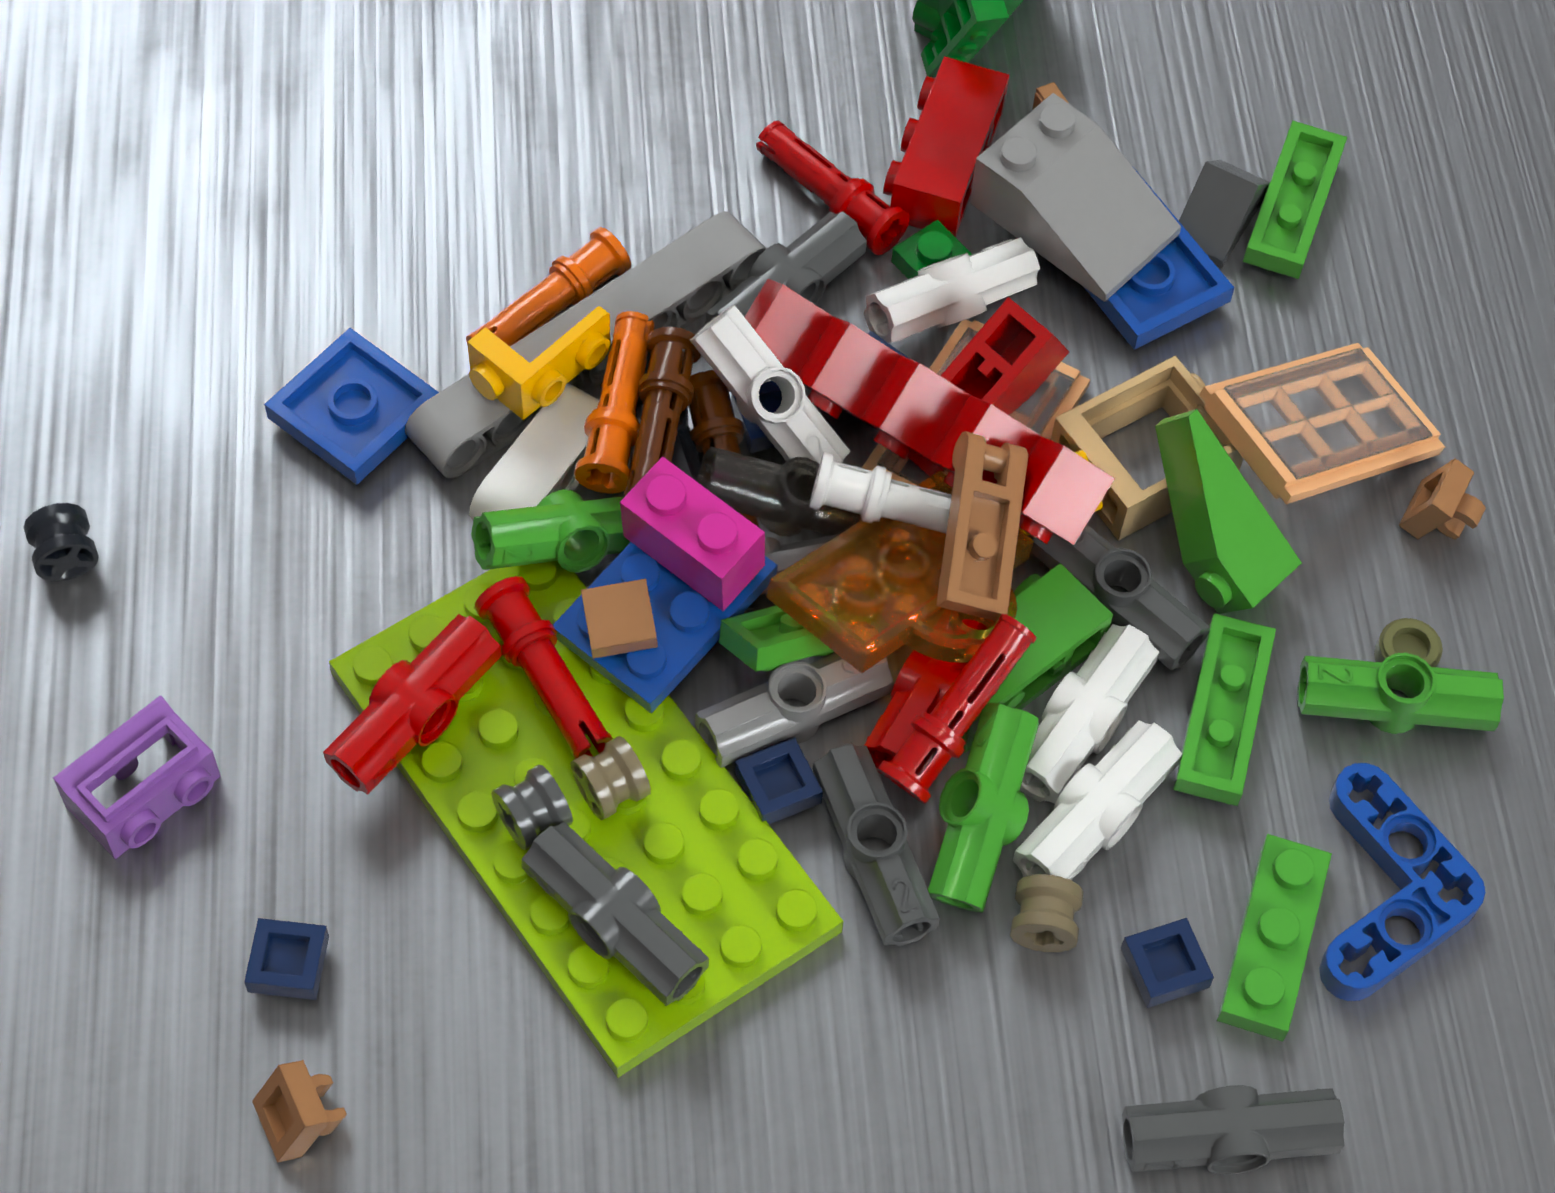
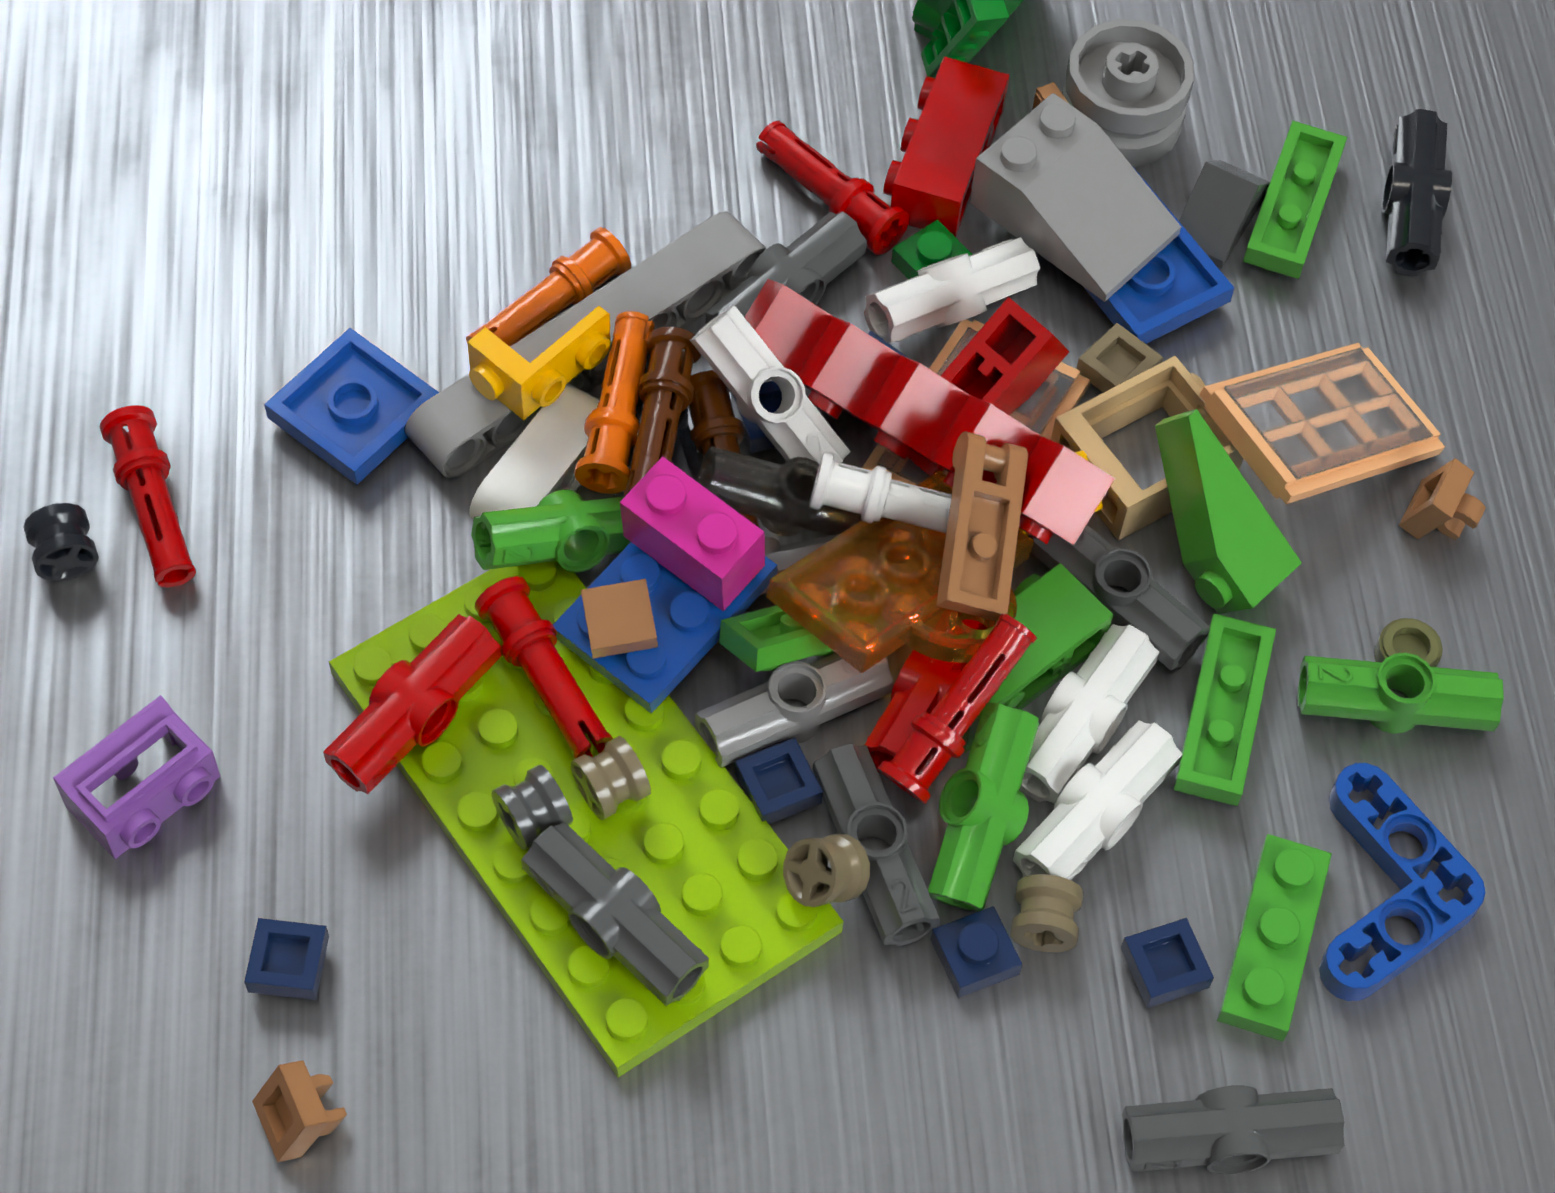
none -> red pin [99,405,196,588]
none -> dark tan wheel [783,834,870,907]
none -> dark blue plate [930,906,1023,998]
none -> light grey wheel [1062,19,1194,167]
none -> dark tan plate [1076,323,1163,393]
none -> black piece [1382,109,1452,276]

